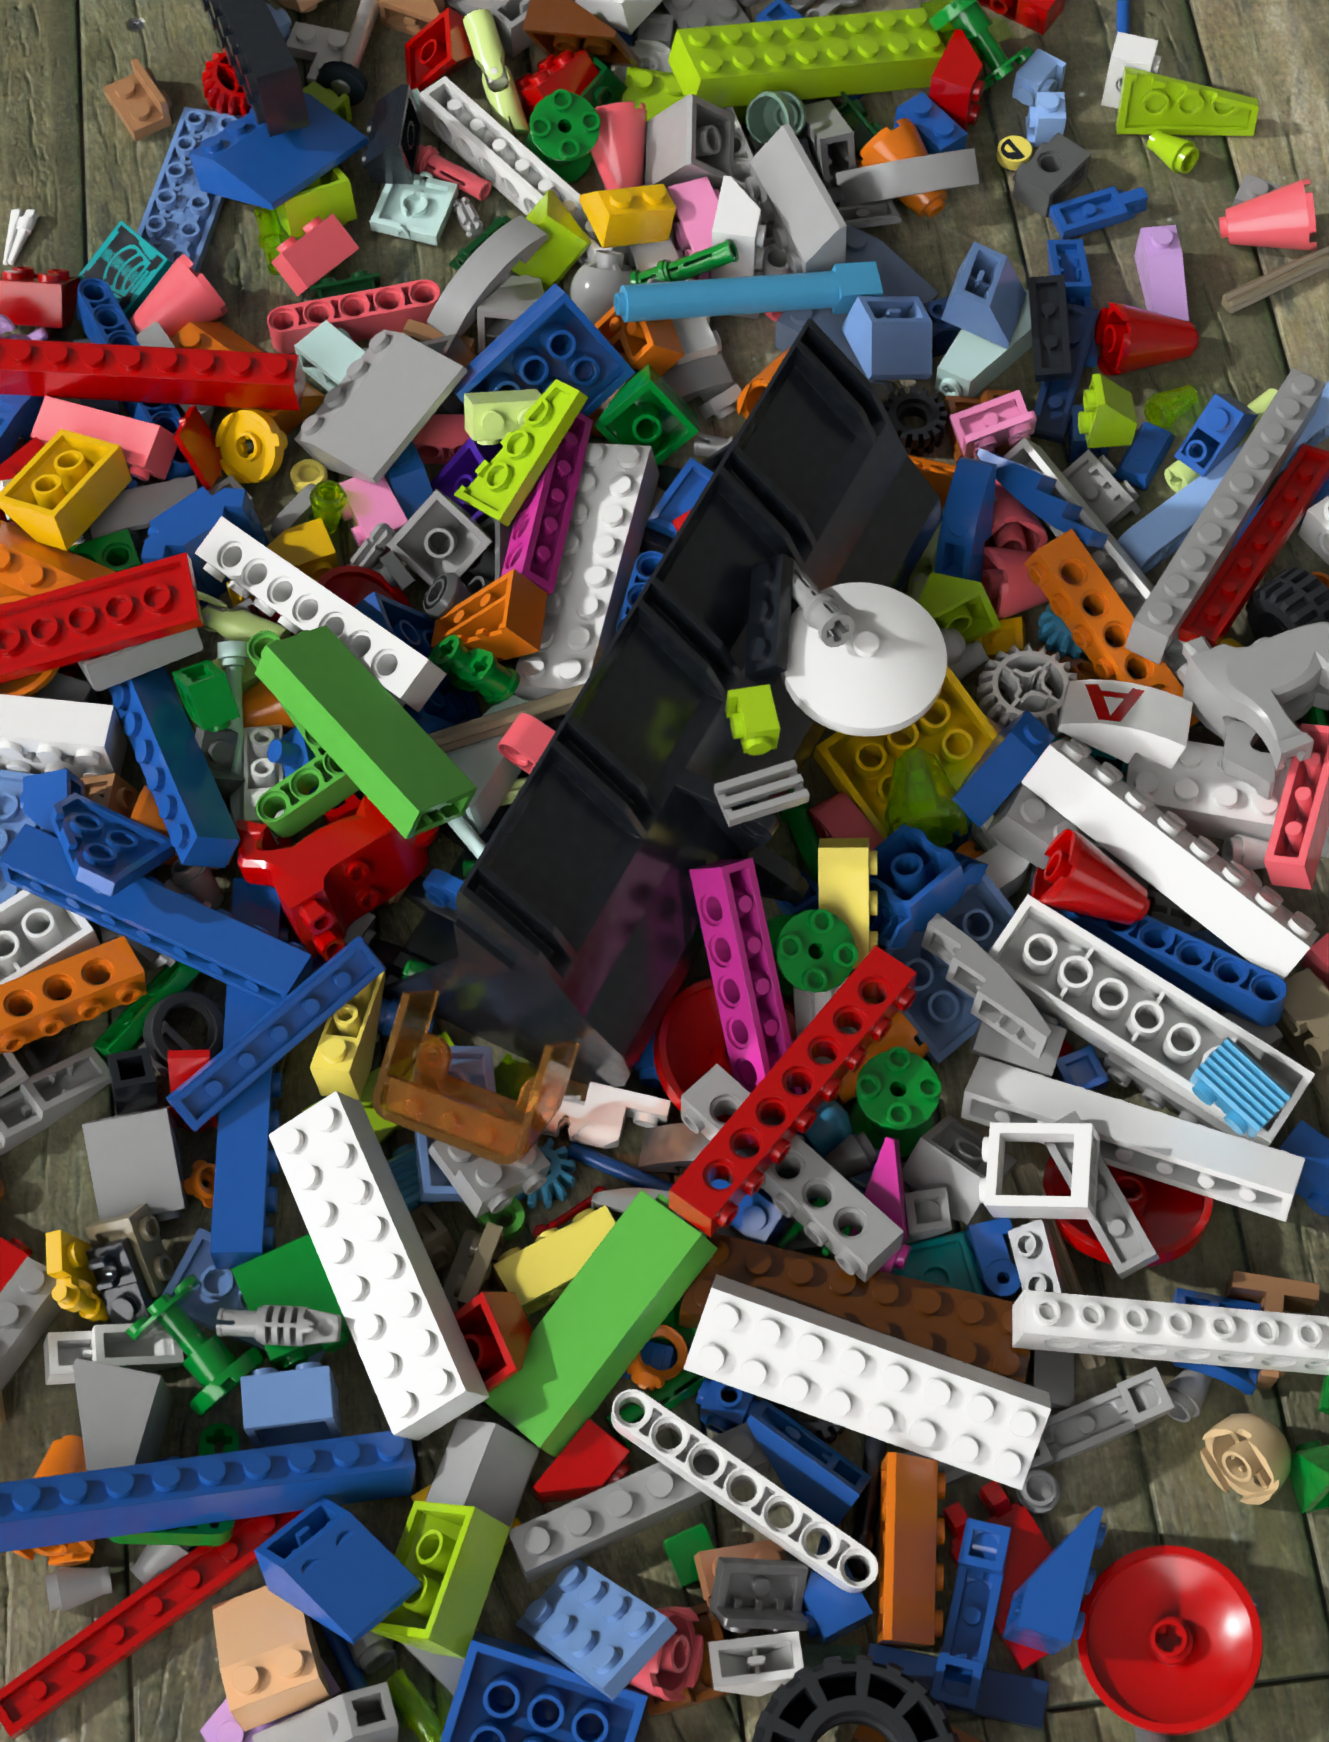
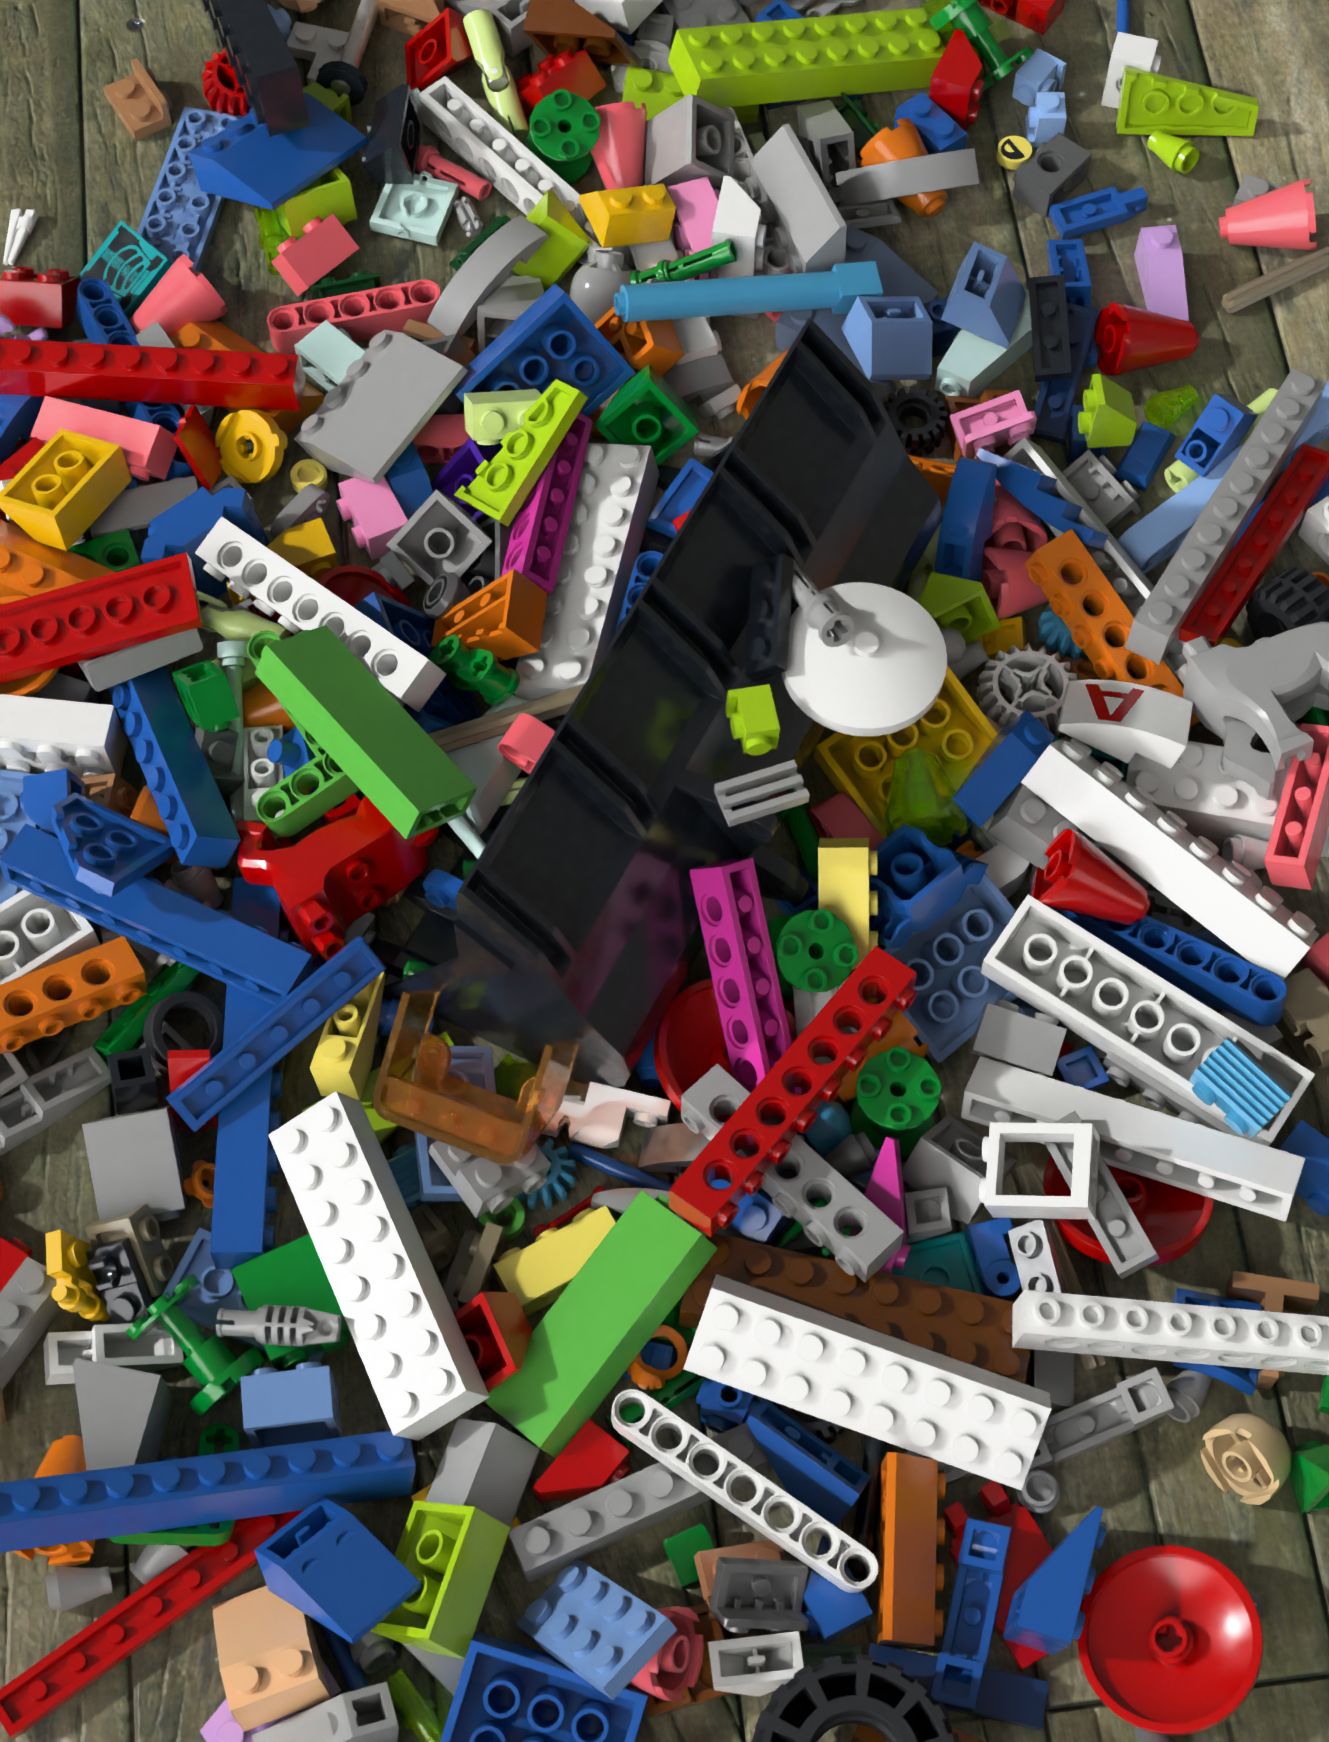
clear neon green cone [309,480,347,534] -> none
light grey axle [347,522,396,569] -> none
dark green bracket [580,54,628,111] -> none
sand green helmet [746,91,807,145] -> none
light grey slope [921,913,1052,1059] -> none

